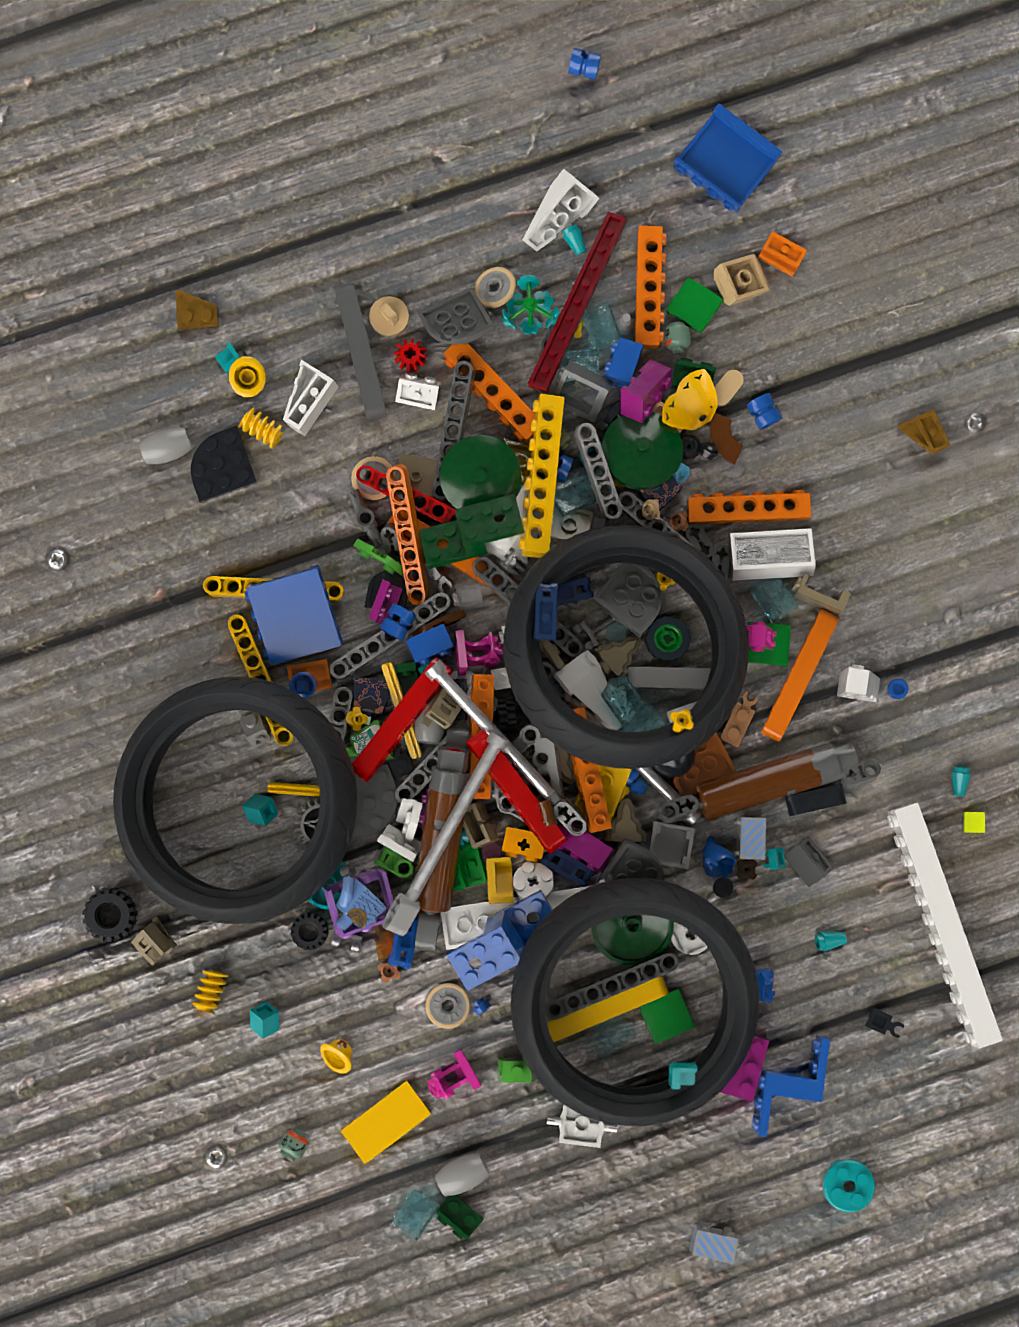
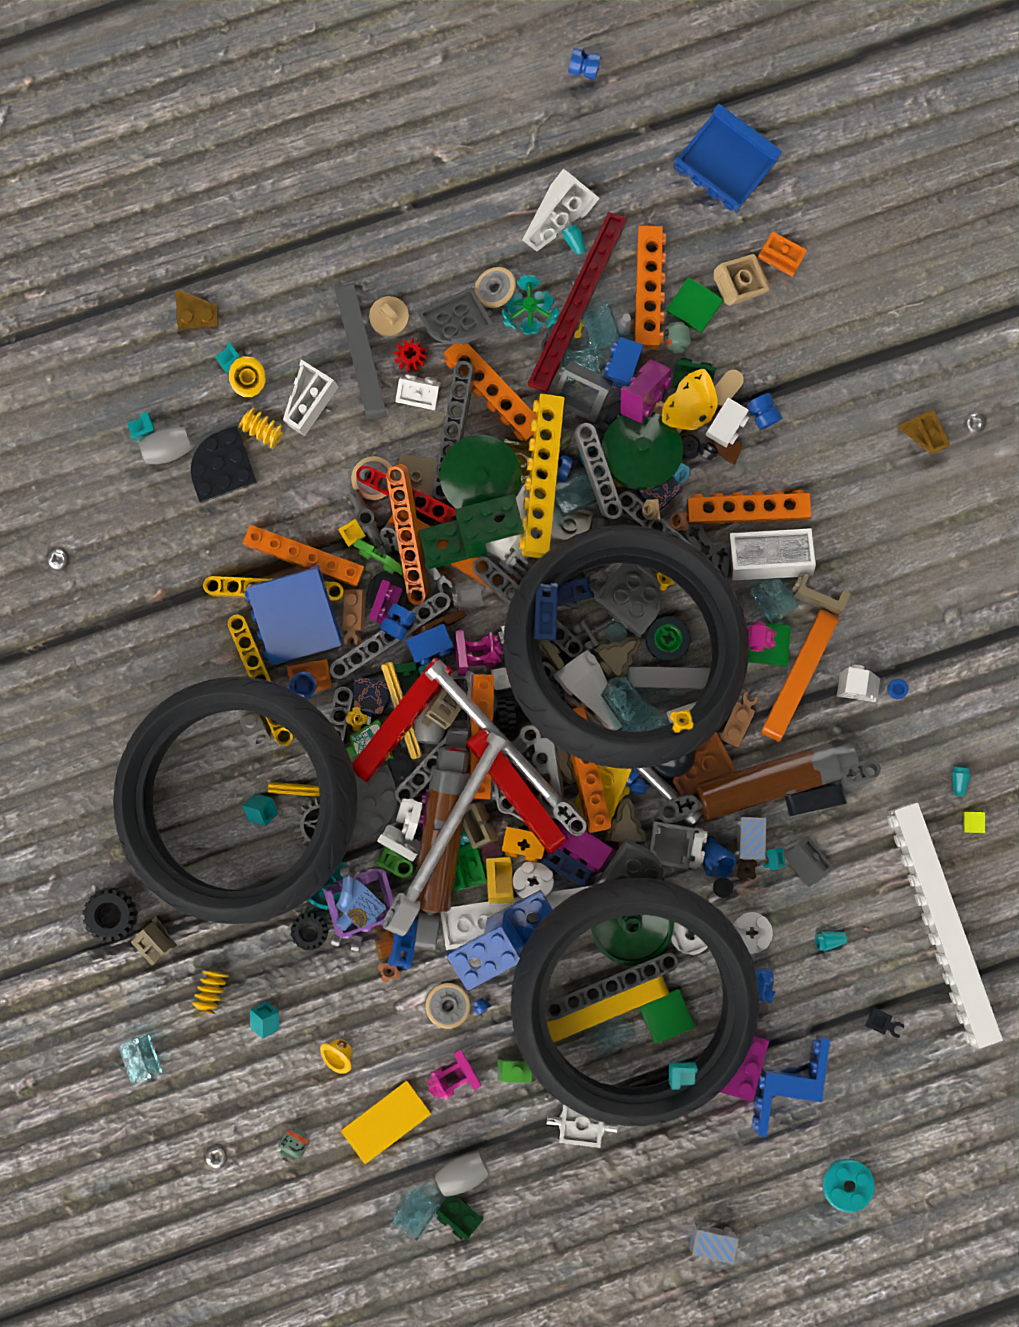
reddish brown pin [537,799,558,827] -> none
none -> clear light blue bracket [118,1035,162,1085]
none -> teal panel [128,412,156,442]
none -> orange brick [243,524,366,588]
none -> yellow plate [338,519,366,547]
none -> medium nougat plate [342,590,366,645]
none -> white plate [689,827,707,869]
none -> white brick [706,398,749,447]
none -> white plate [733,912,773,954]

